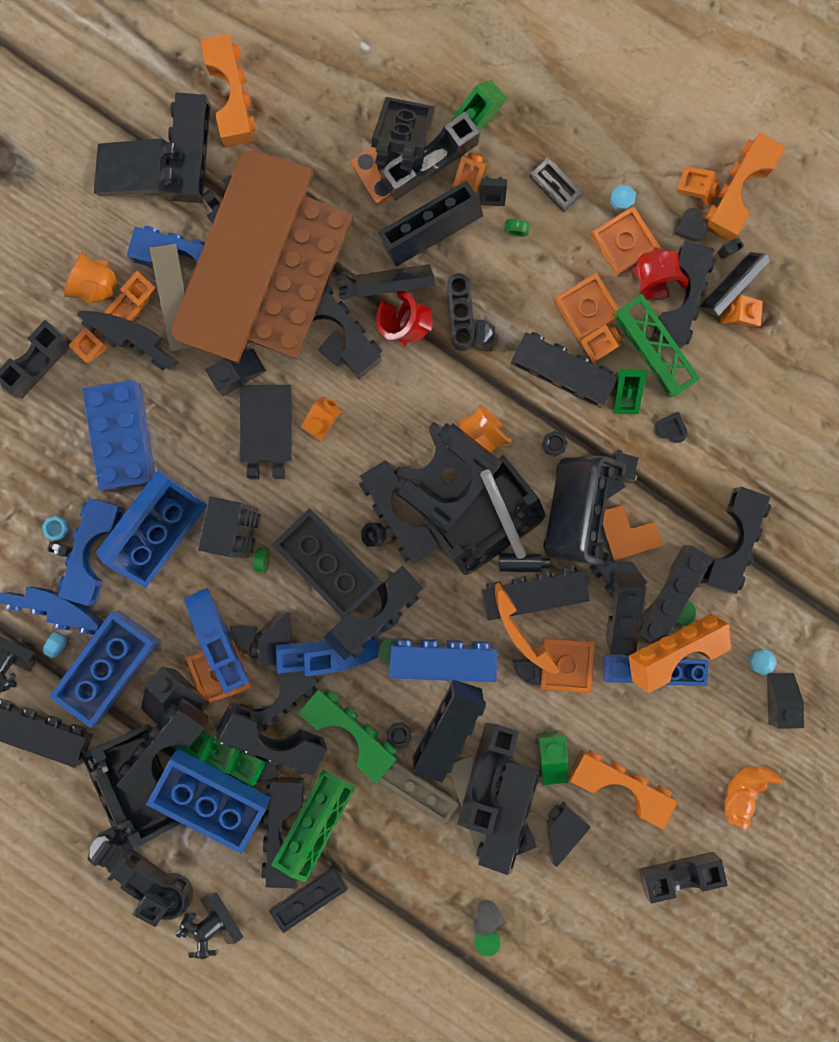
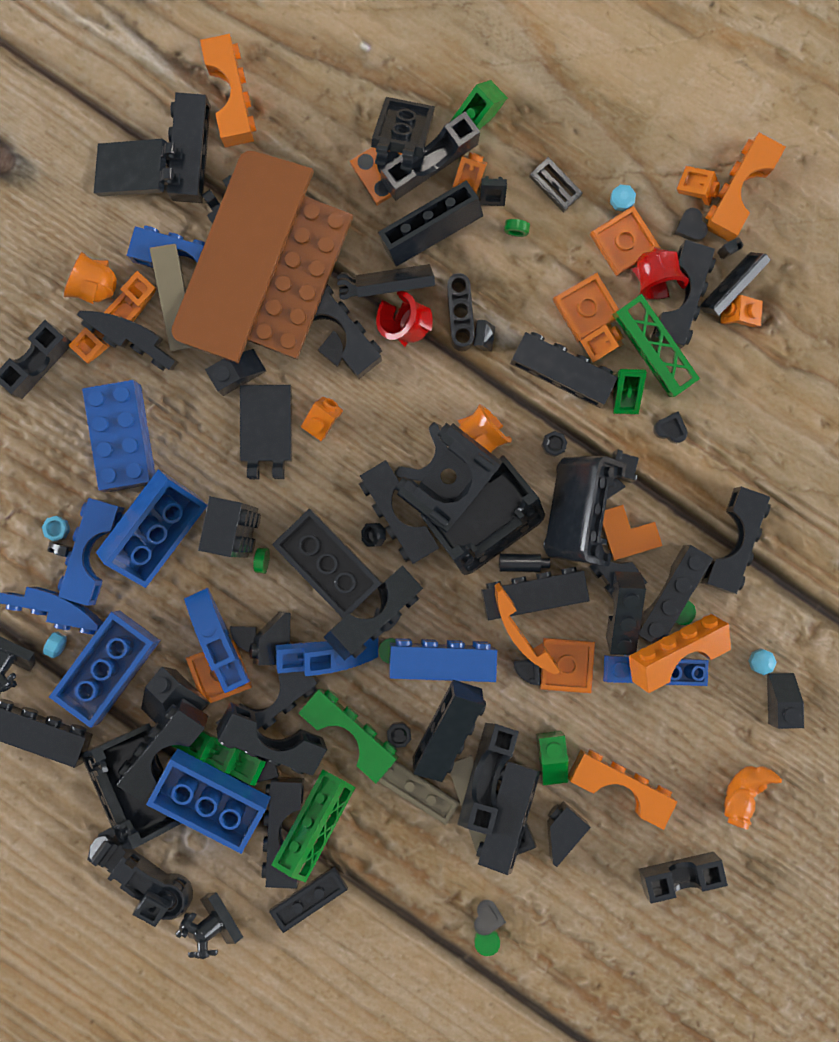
light grey bar [480,470,526,559] -> none

